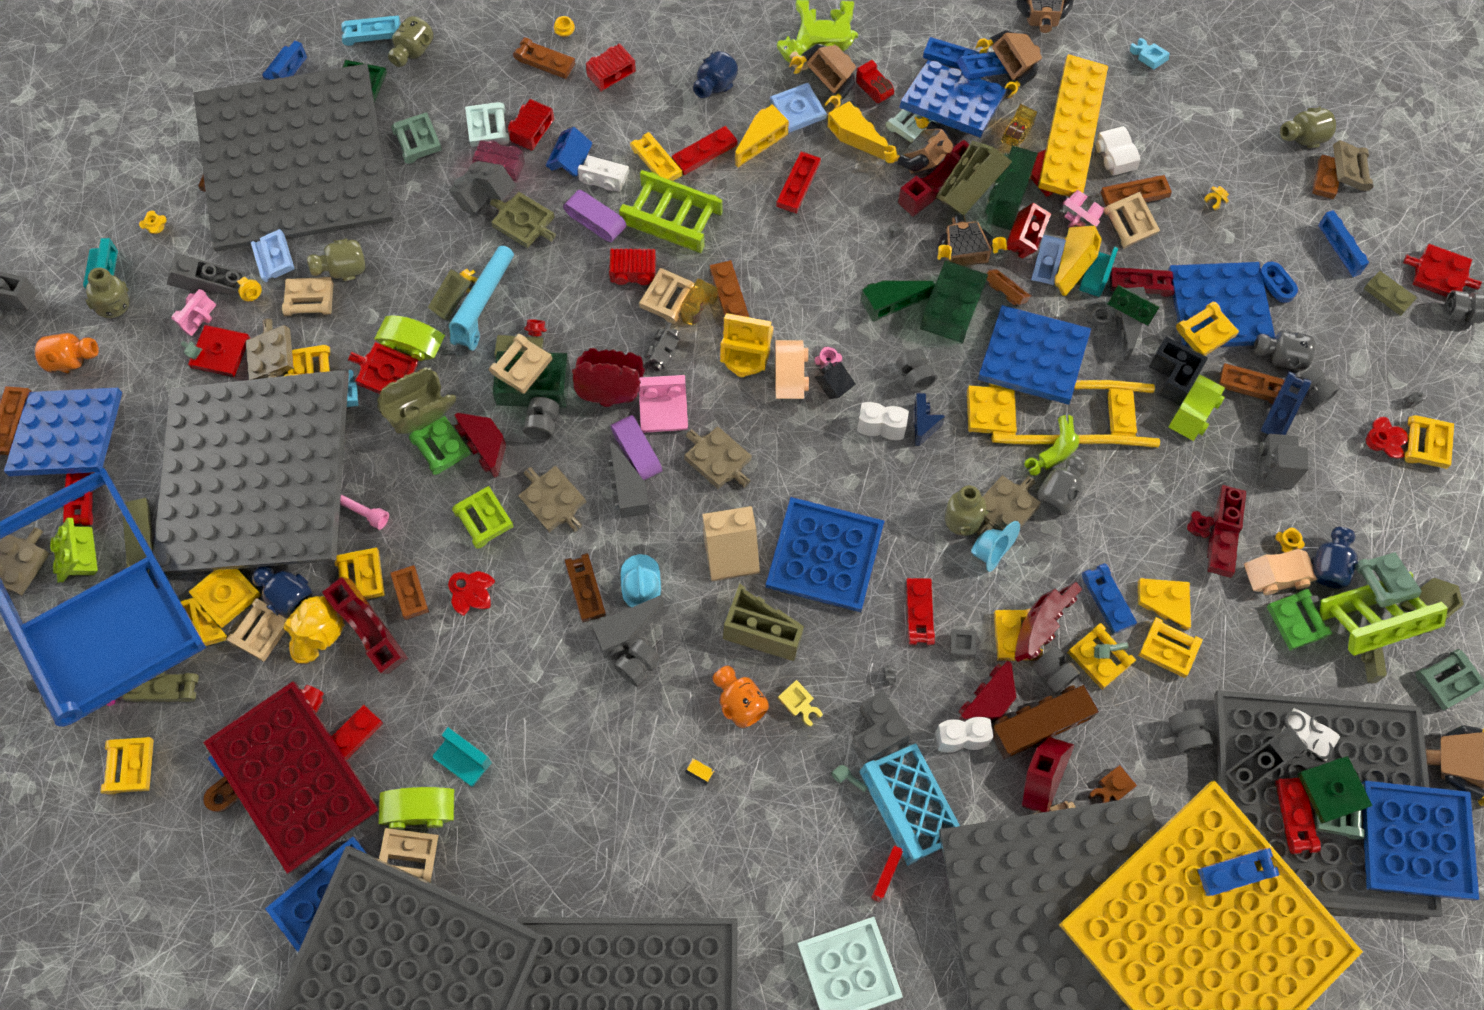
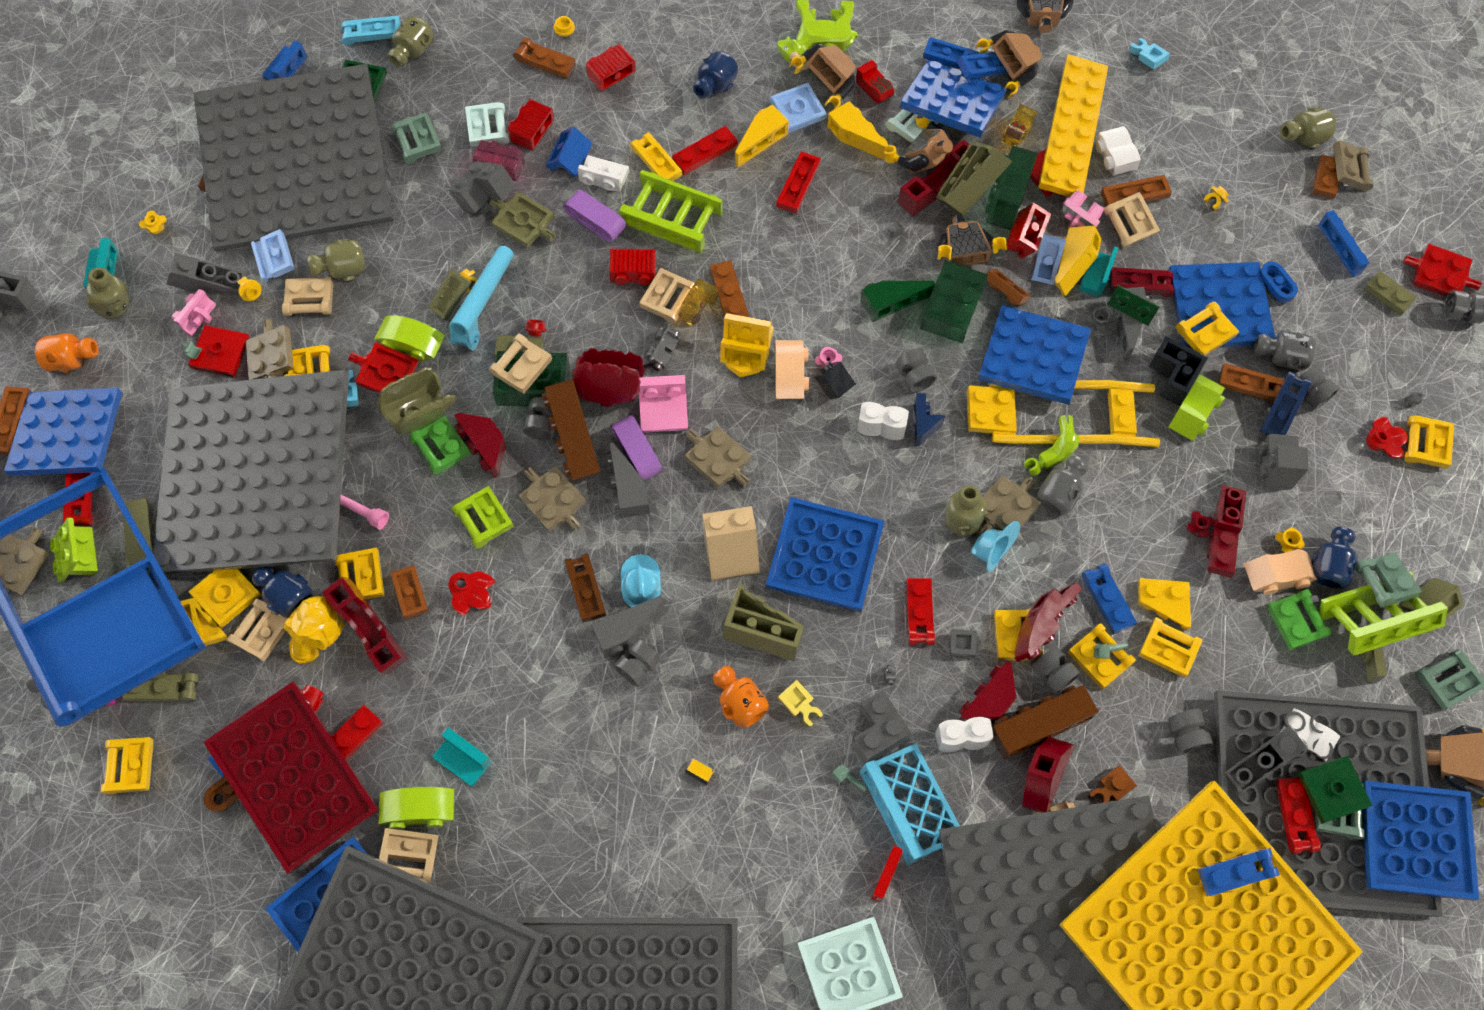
none -> reddish brown brick [541,379,600,481]

